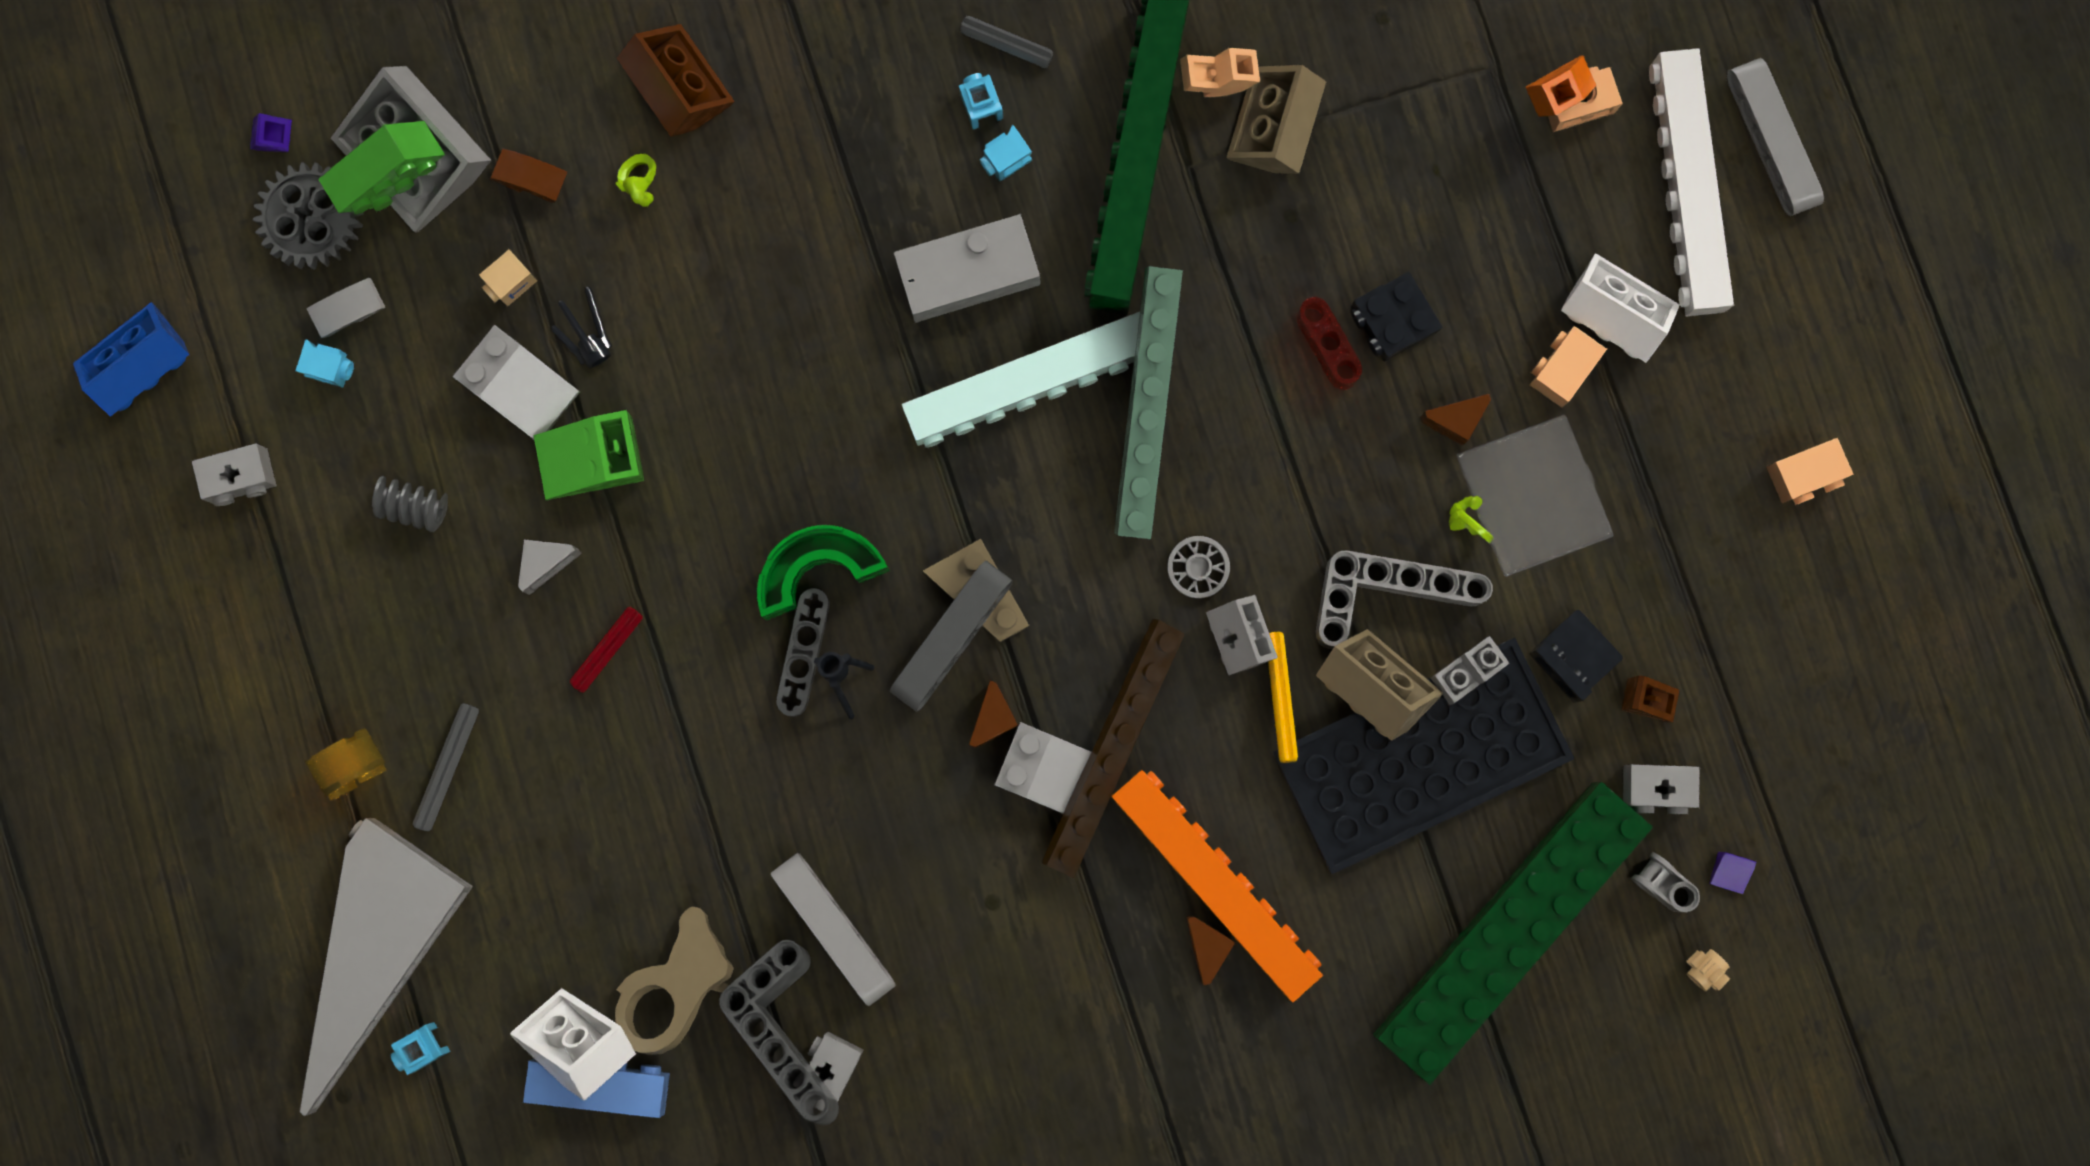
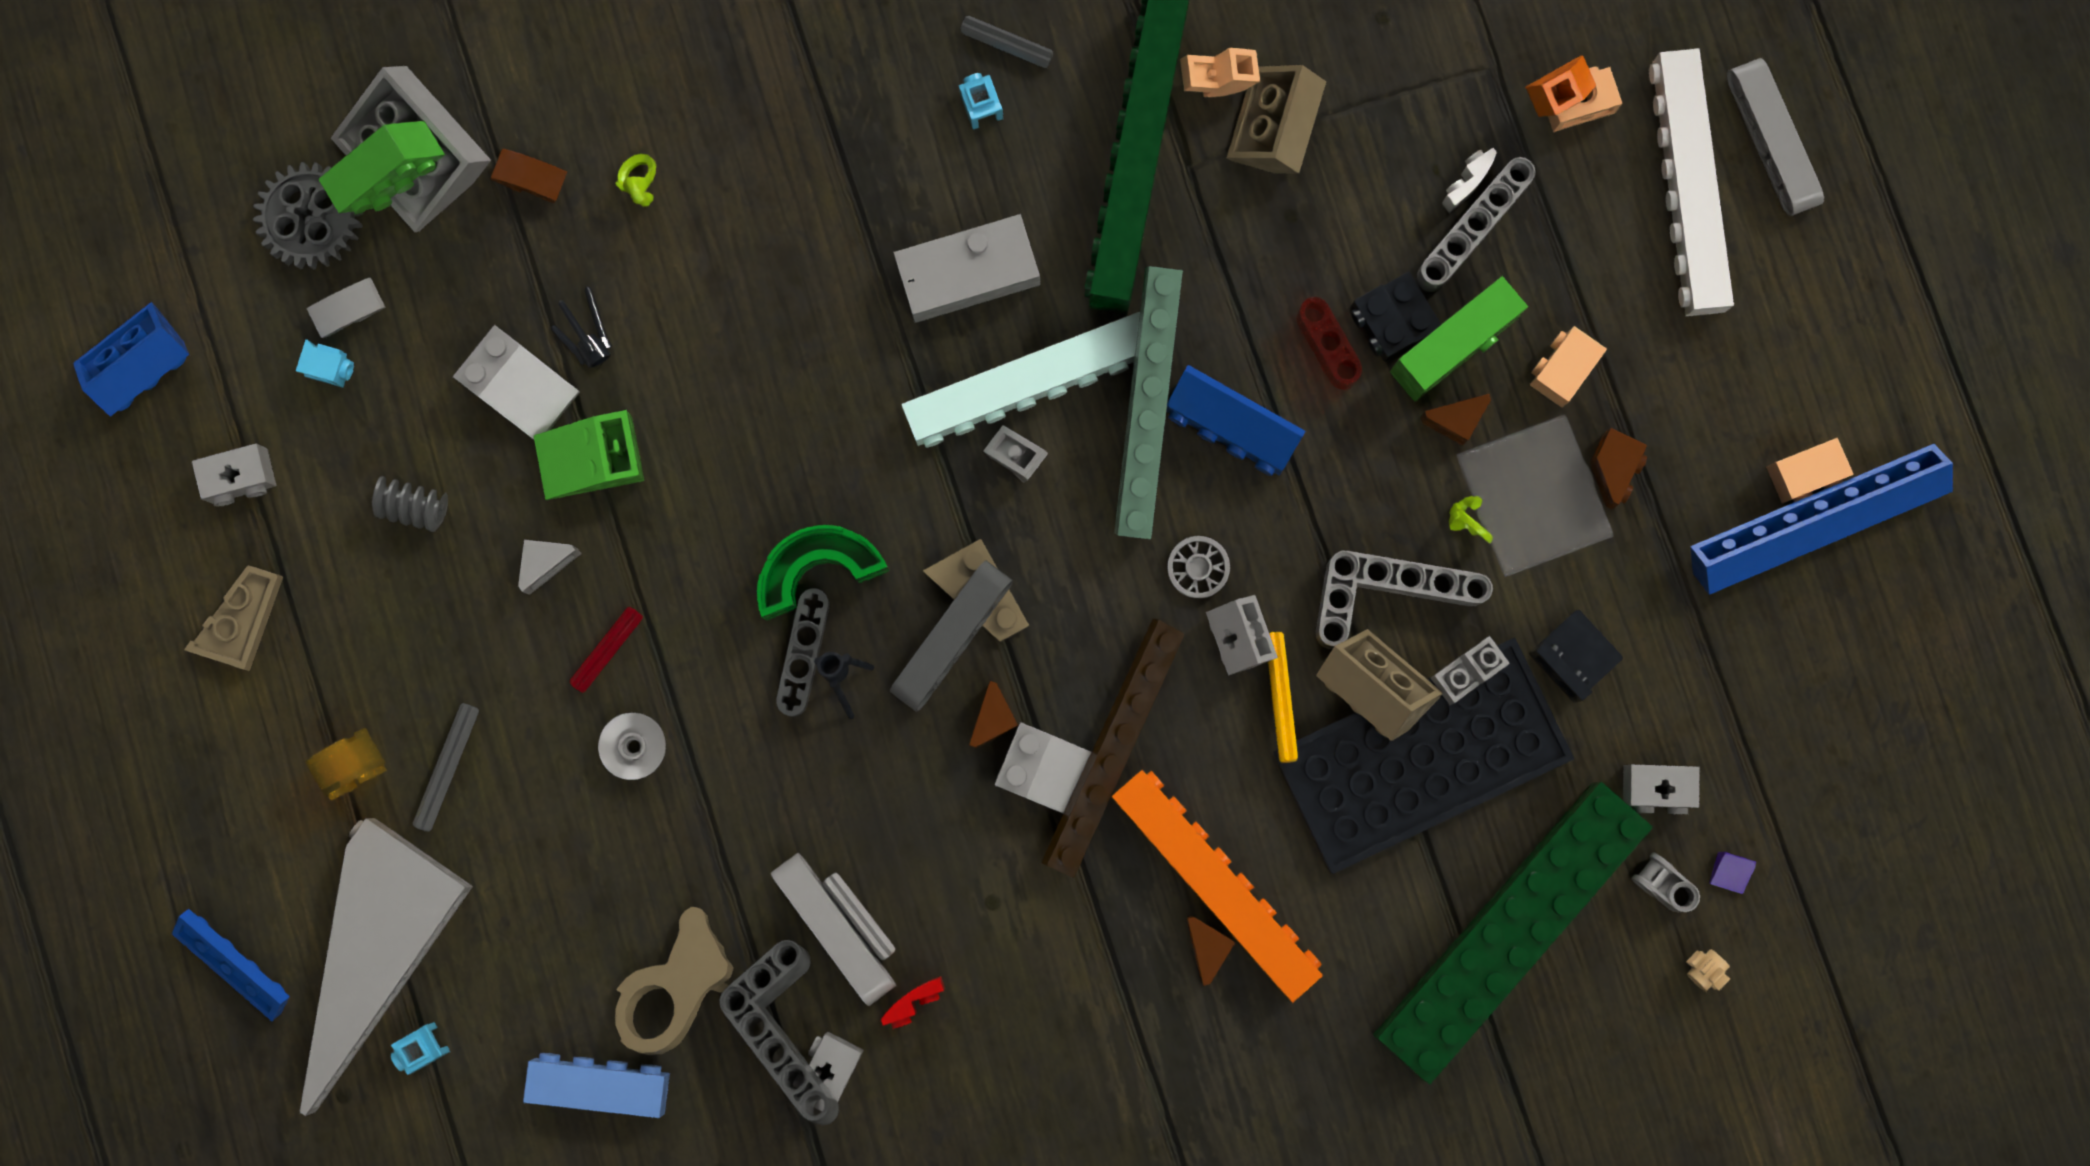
dark purple slope [250,113,292,153] -> none
tan brick [479,249,537,306] -> none
white slope [510,988,636,1101] -> none
reddish brown slope [617,24,735,137] -> none
medium azure window [980,125,1032,182] -> none
white slope [1561,253,1680,363] -> none
reddish brown slope [1621,675,1680,722] -> none
none -> blue plate [172,909,290,1021]
none -> dark tan wing [184,565,283,671]
none -> light grey dish [598,713,666,780]
none -> light grey axle [823,873,895,960]
none -> red slope [881,976,945,1029]
none -> light grey slope [983,425,1048,483]
none -> blue slope [1166,365,1306,476]
none -> bright green brick [1390,276,1528,402]
none -> light grey beam [1416,157,1535,292]
none -> white slope [1442,148,1497,214]
none -> reddish brown slope [1590,428,1647,509]
none -> blue brick [1690,444,1953,595]

